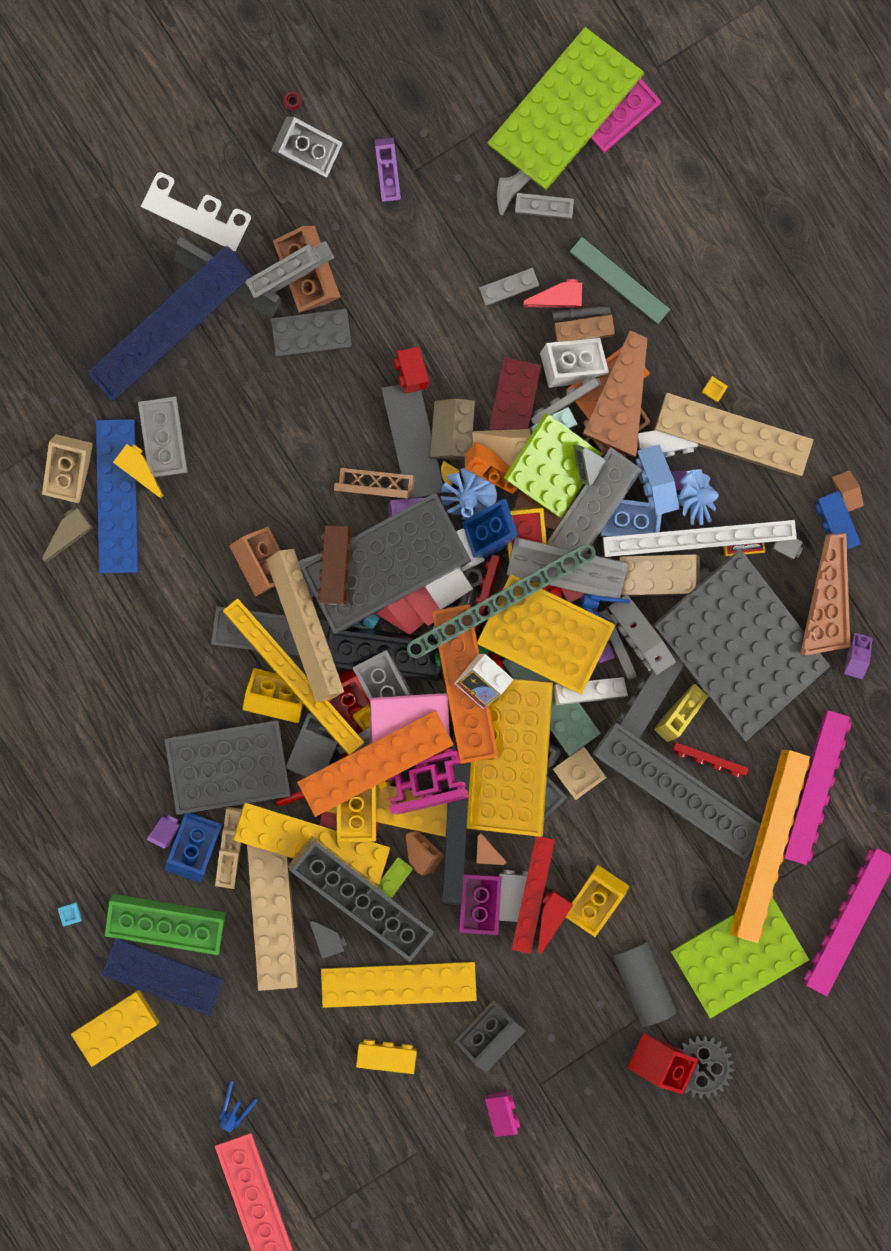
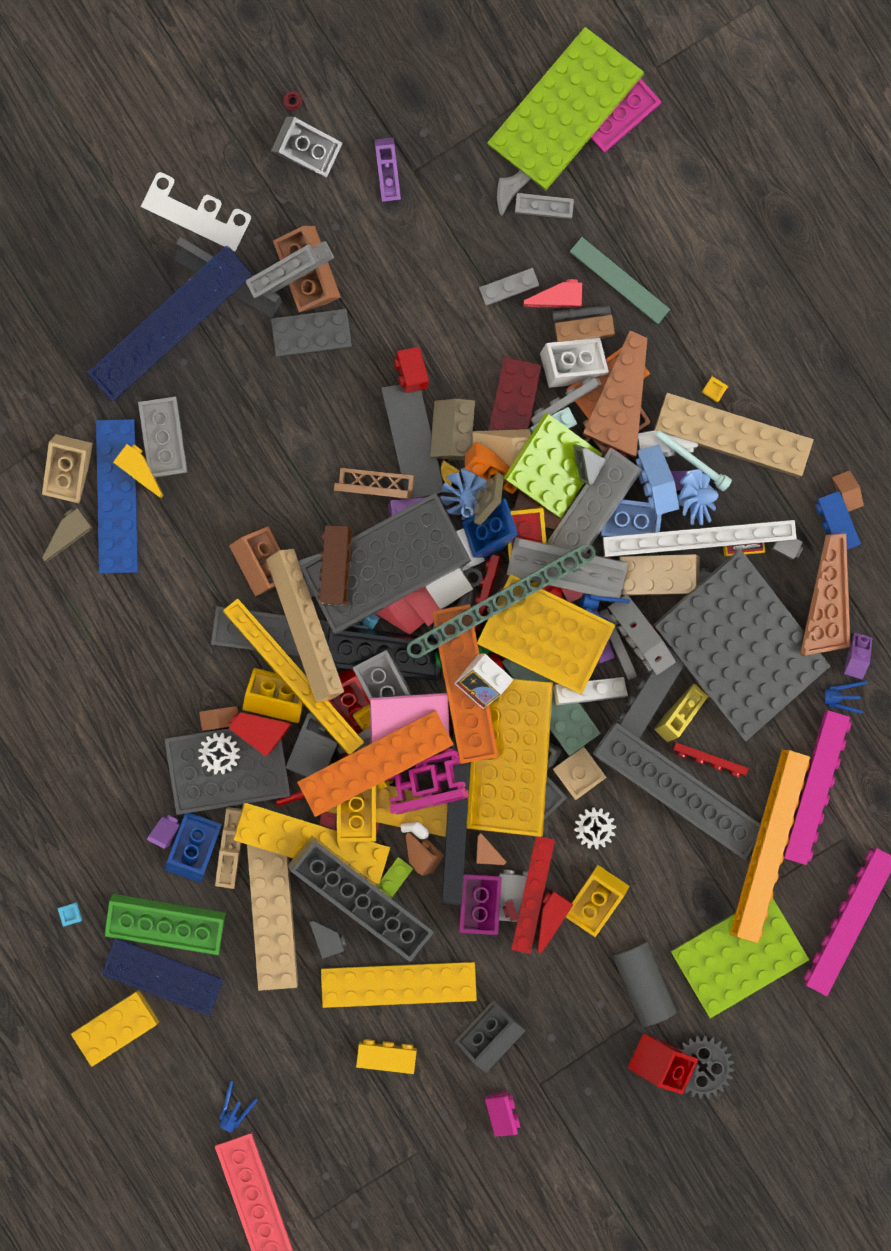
none -> white gear [198,733,240,774]
none -> nougat slope [199,706,239,731]
none -> red slope [229,712,292,756]
none -> white arm [401,822,429,839]
none -> dark tan plate [473,472,504,525]
none -> dark red plate [502,899,518,921]
none -> white gear [574,807,616,849]
none -> light aqua piece [655,430,732,491]
none -> blue plant [824,680,868,714]

